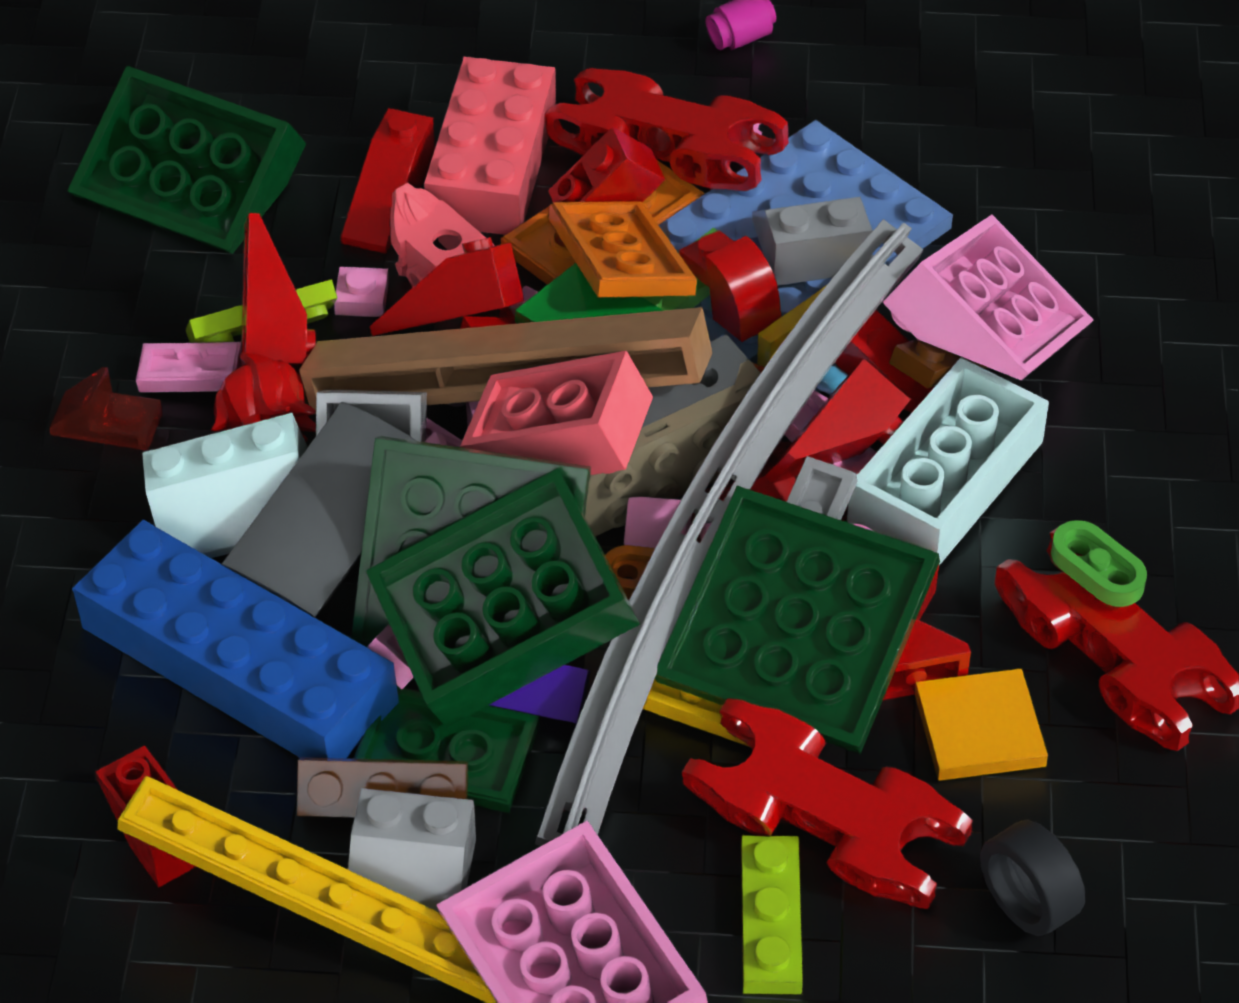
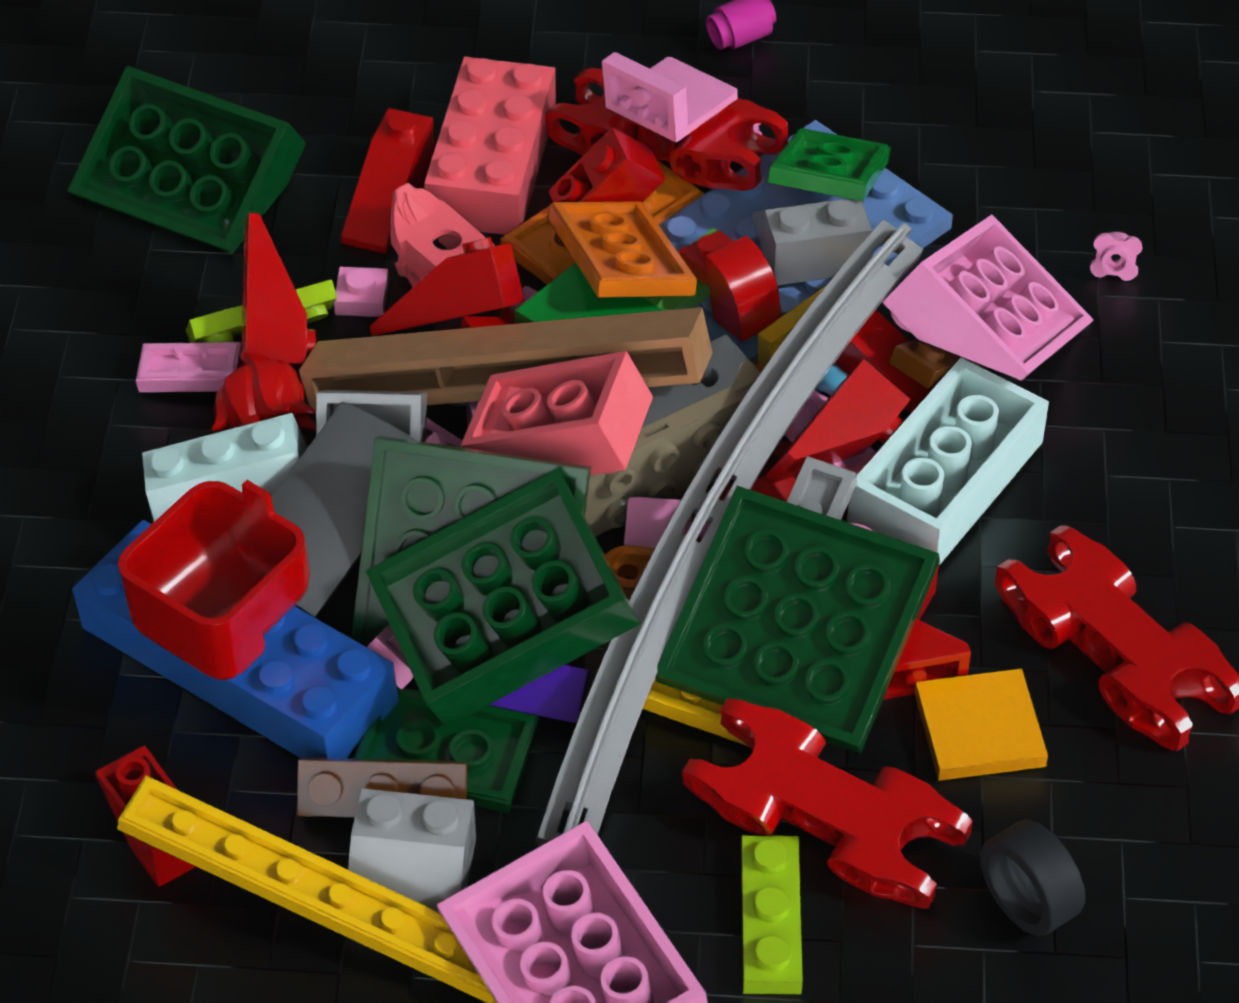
clear red slope [50,367,163,450] -> none
bright green plate [1051,520,1147,607] -> none
none -> red piece [118,480,310,680]
none -> bright pink bracket [602,52,738,142]
none -> green tile [767,128,891,201]
none -> bright pink plate [1090,232,1142,281]

